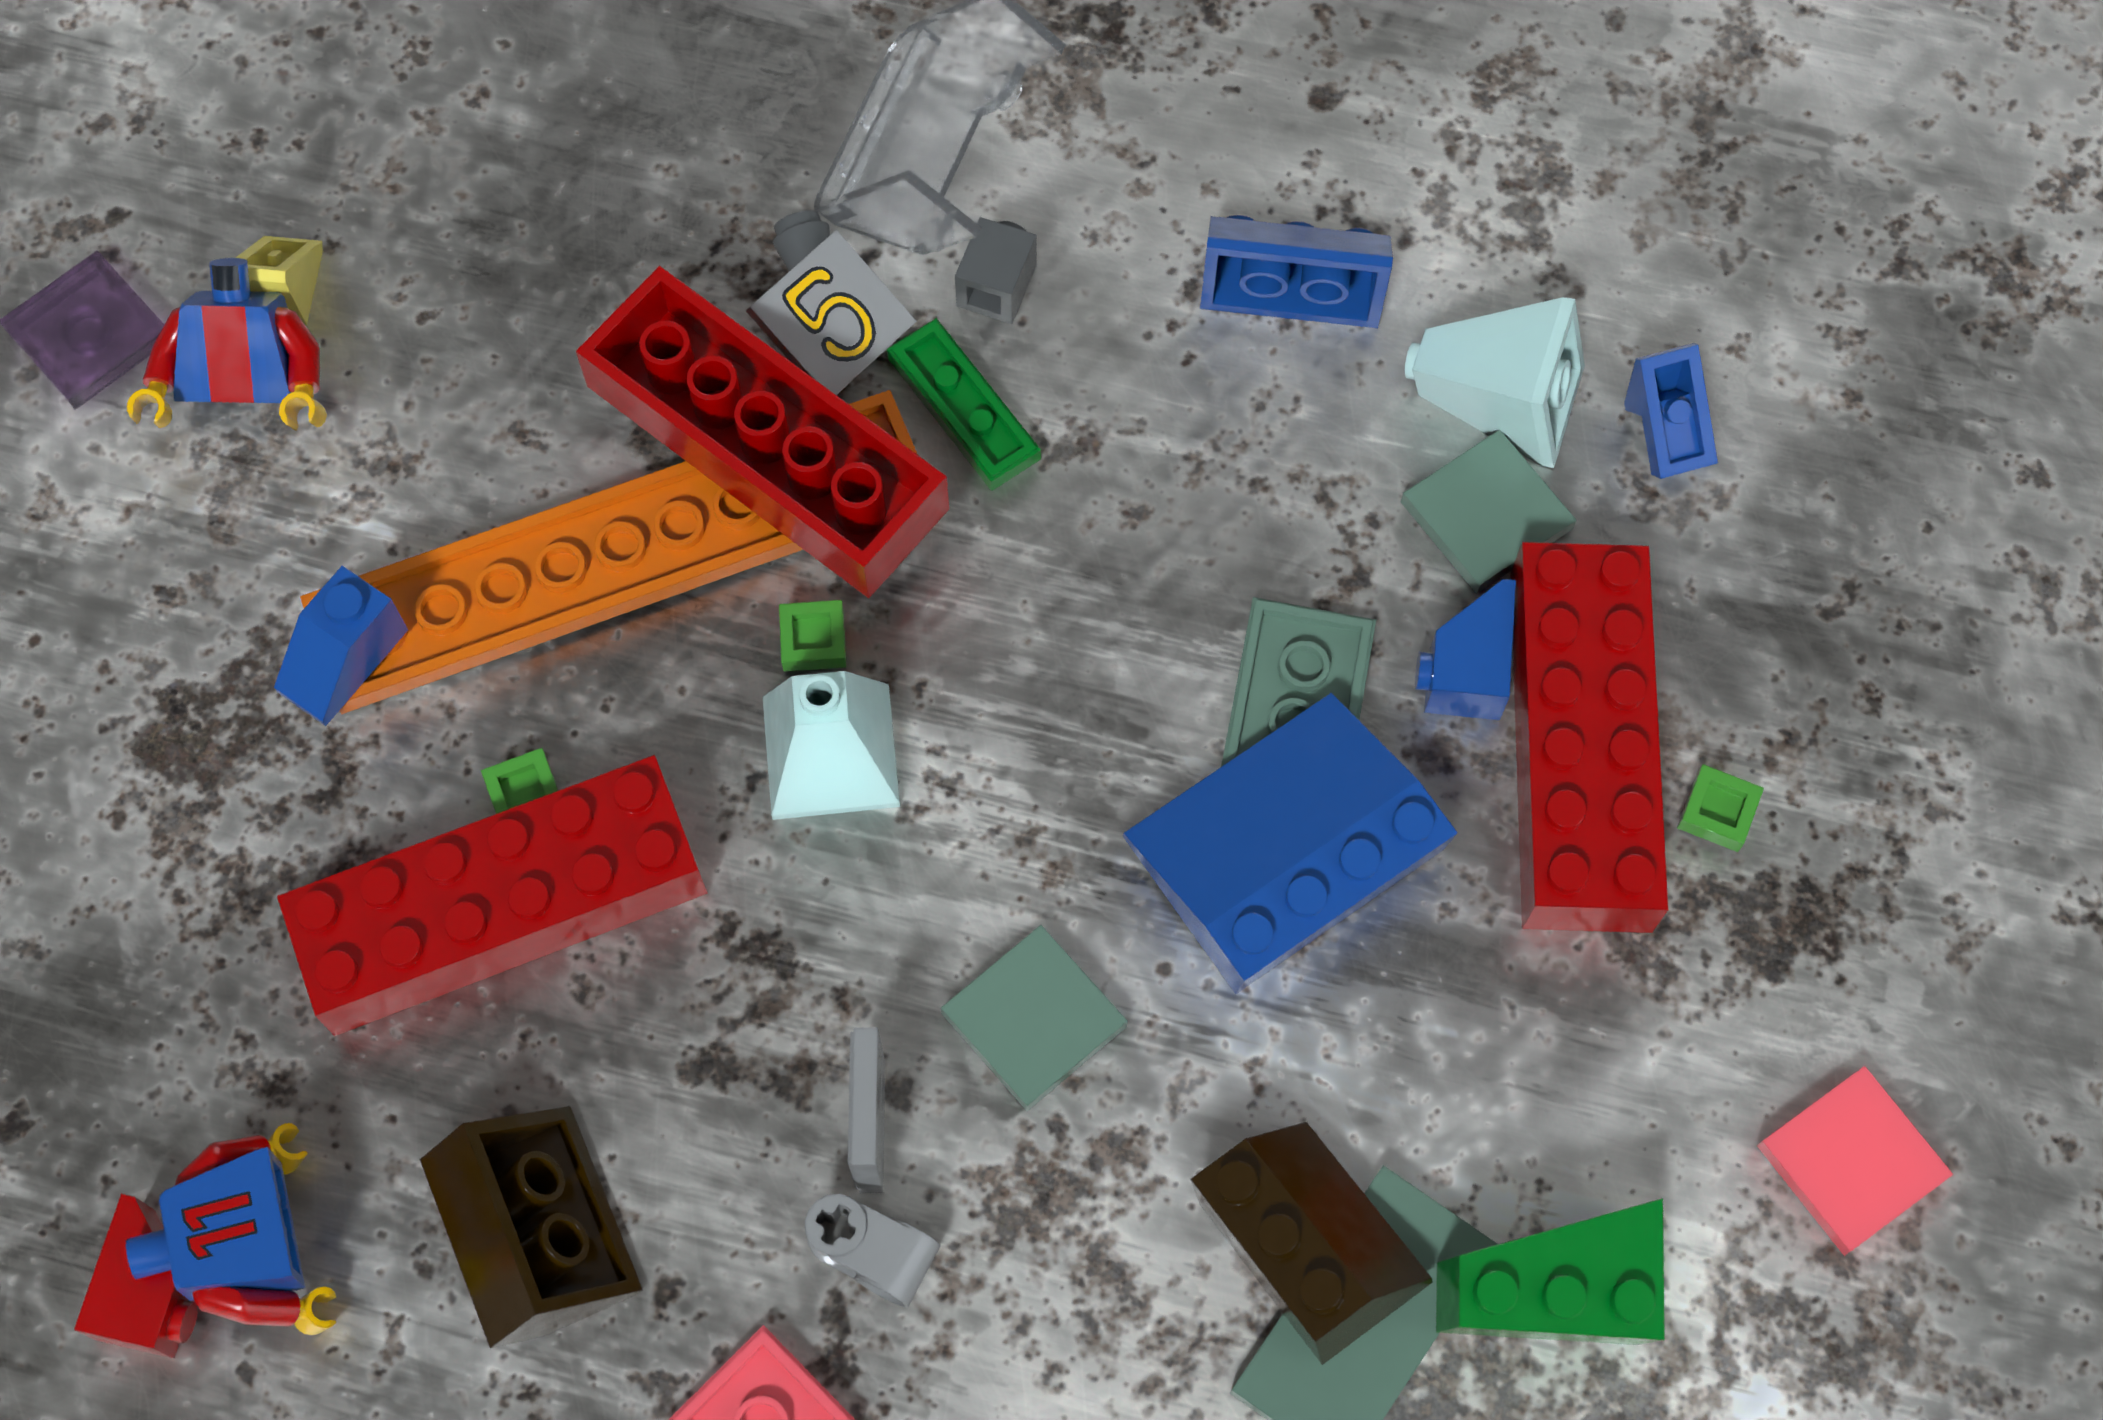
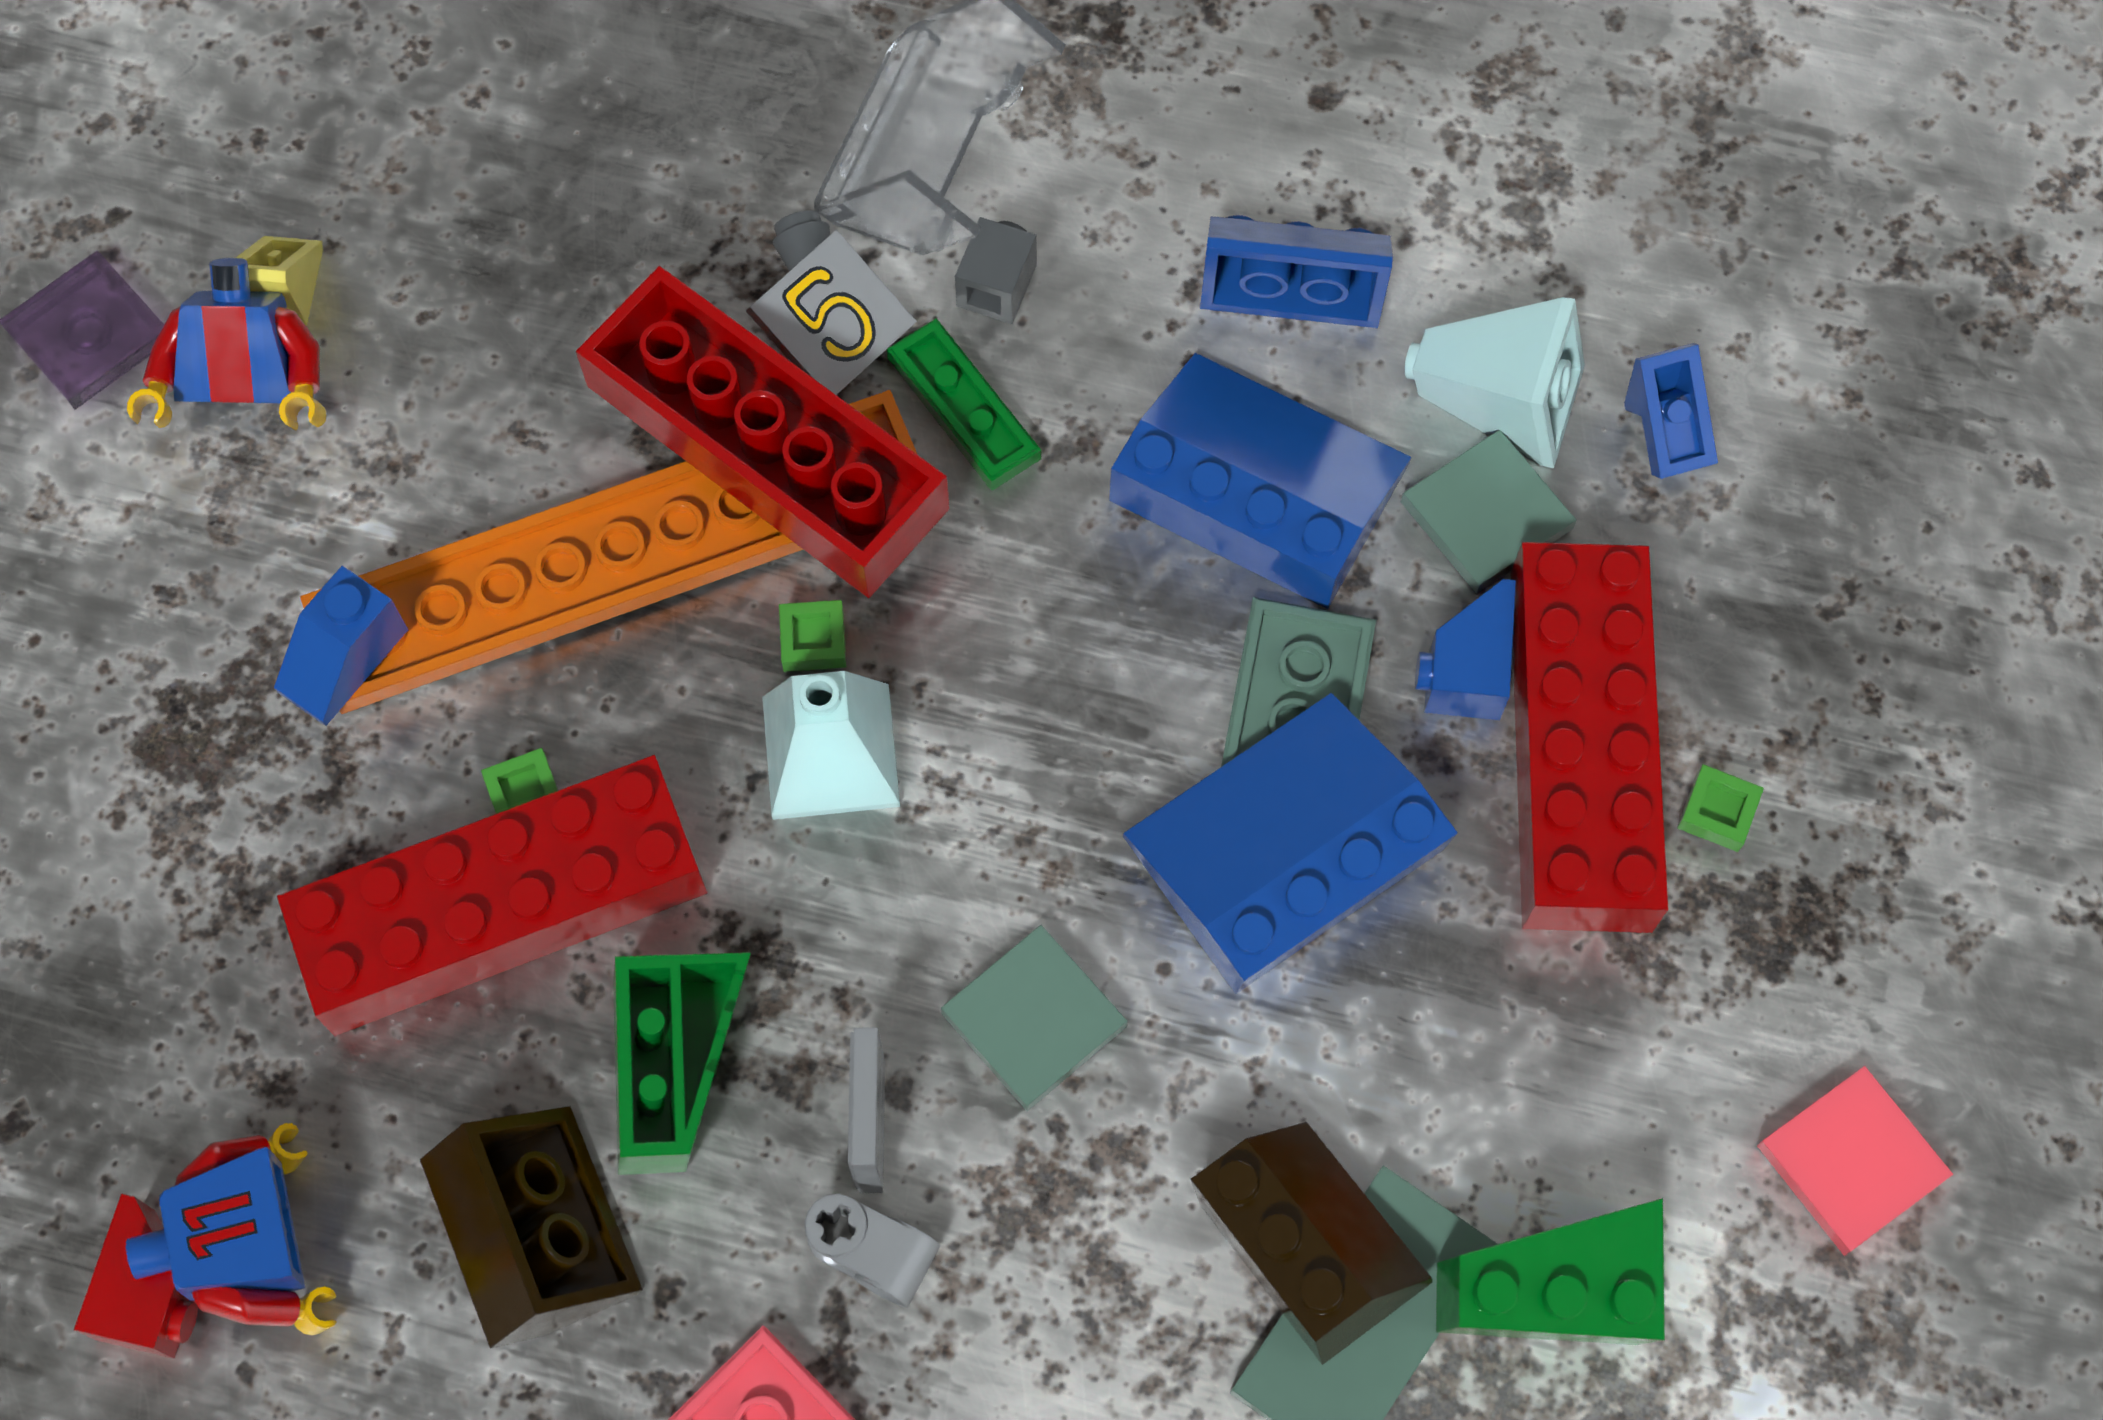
none -> green wedge [613,953,751,1175]
none -> blue slope [1109,353,1411,609]

